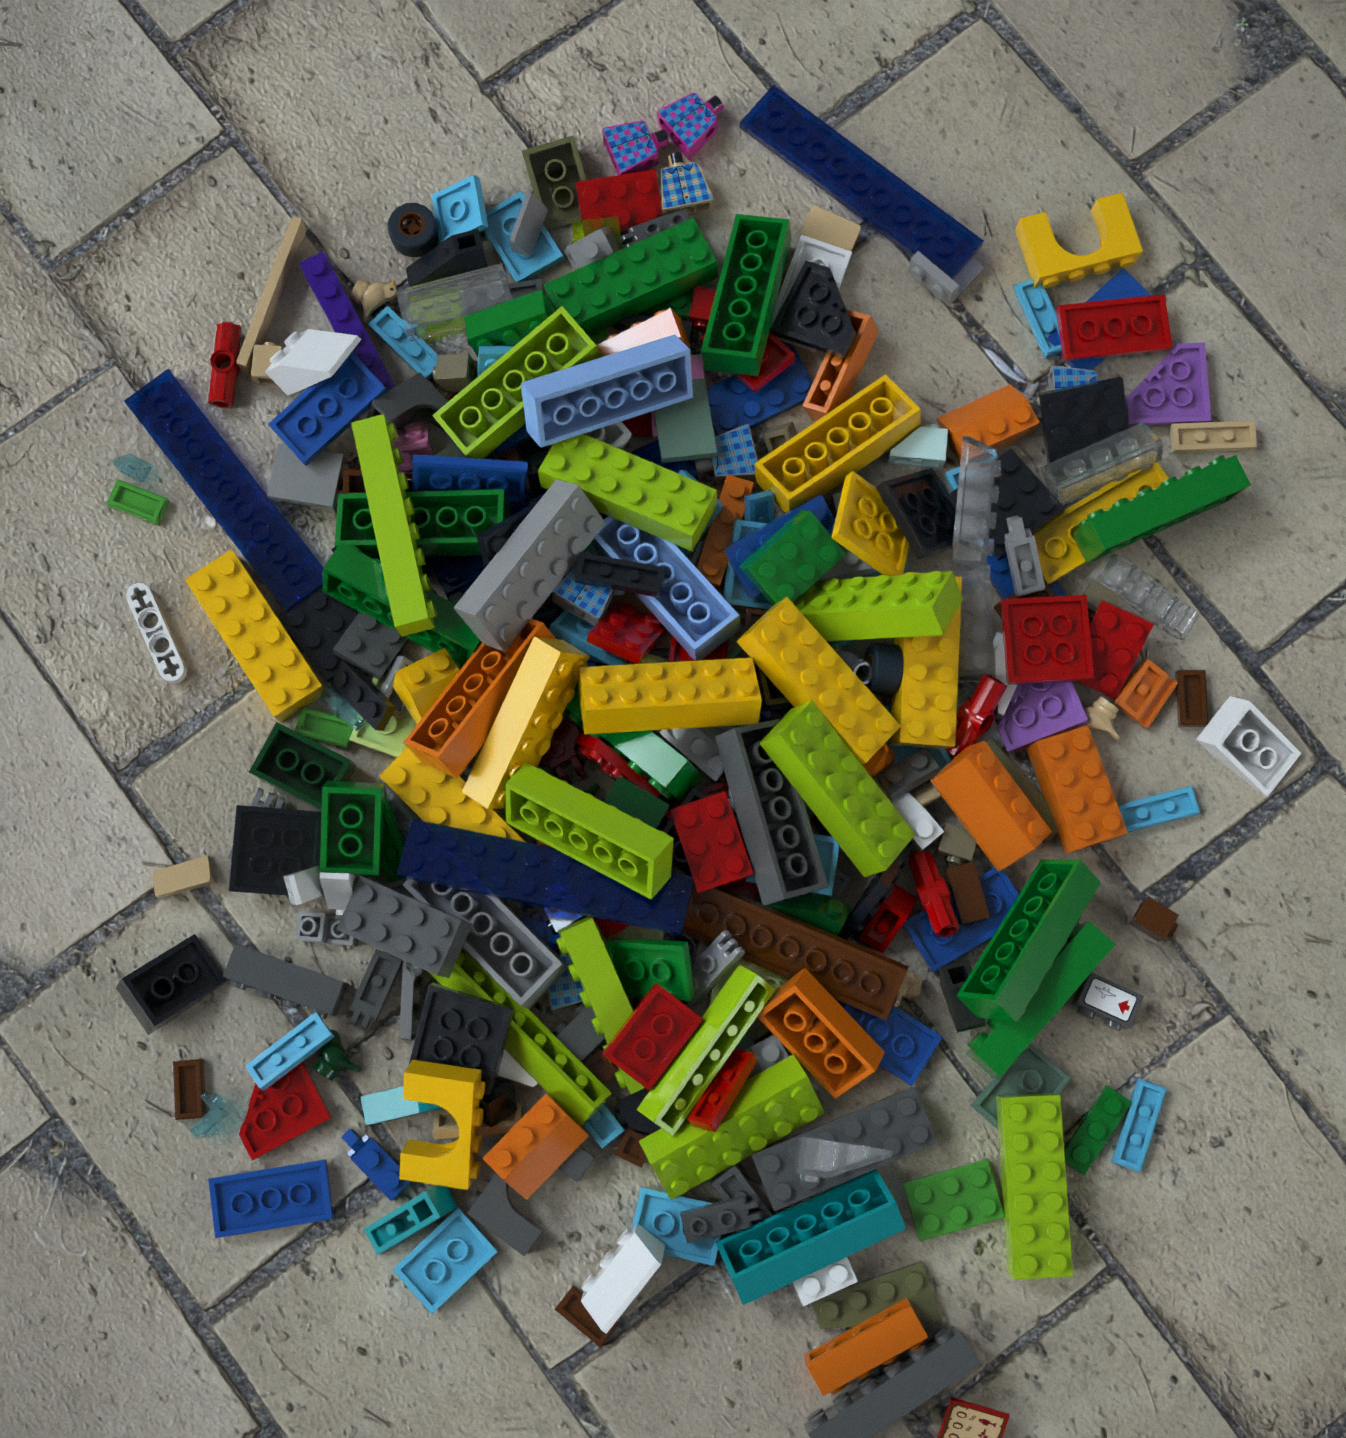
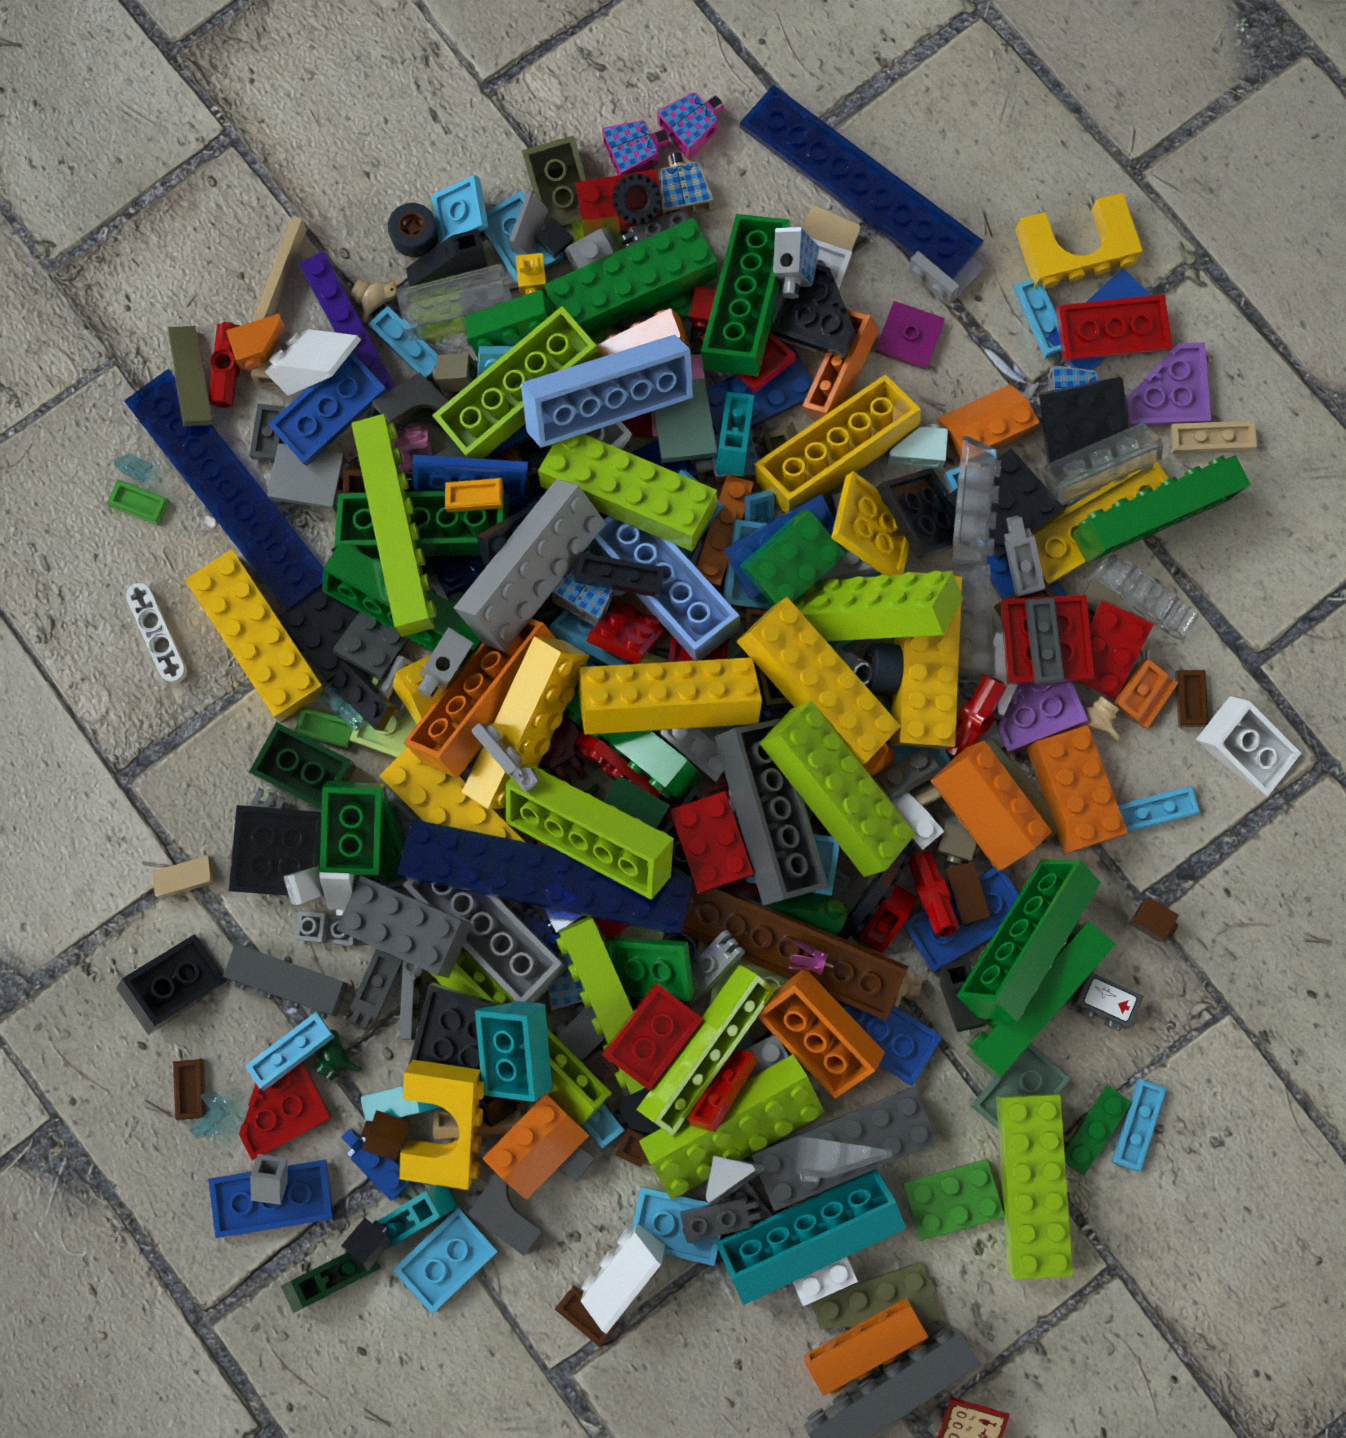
none -> olive tile [167,326,212,427]
none -> orange slope [226,313,286,370]
none -> dark grey plate [249,404,285,462]
none -> light grey brick [250,1154,288,1205]
none -> dark green slope [281,1253,381,1313]
none -> black brick [341,1218,391,1271]
none -> reddish brown brick [360,1110,409,1161]
none -> light grey torso [417,627,473,699]
none -> light orange tile [445,478,503,512]
none -> light grey hinge [472,723,541,792]
none -> teal slope [475,1001,552,1102]
none -> yellow brick [516,253,546,297]
none -> black tile [535,220,574,258]
none -> black tyre [612,173,662,224]
none -> light grey slope [706,1156,765,1203]
none -> teal slope [716,392,754,477]
none -> light grey torso [773,227,819,299]
none -> flat silver piece [787,940,834,975]
none -> magenta plate [875,301,945,370]
none -> dark grey tile [1024,598,1065,685]

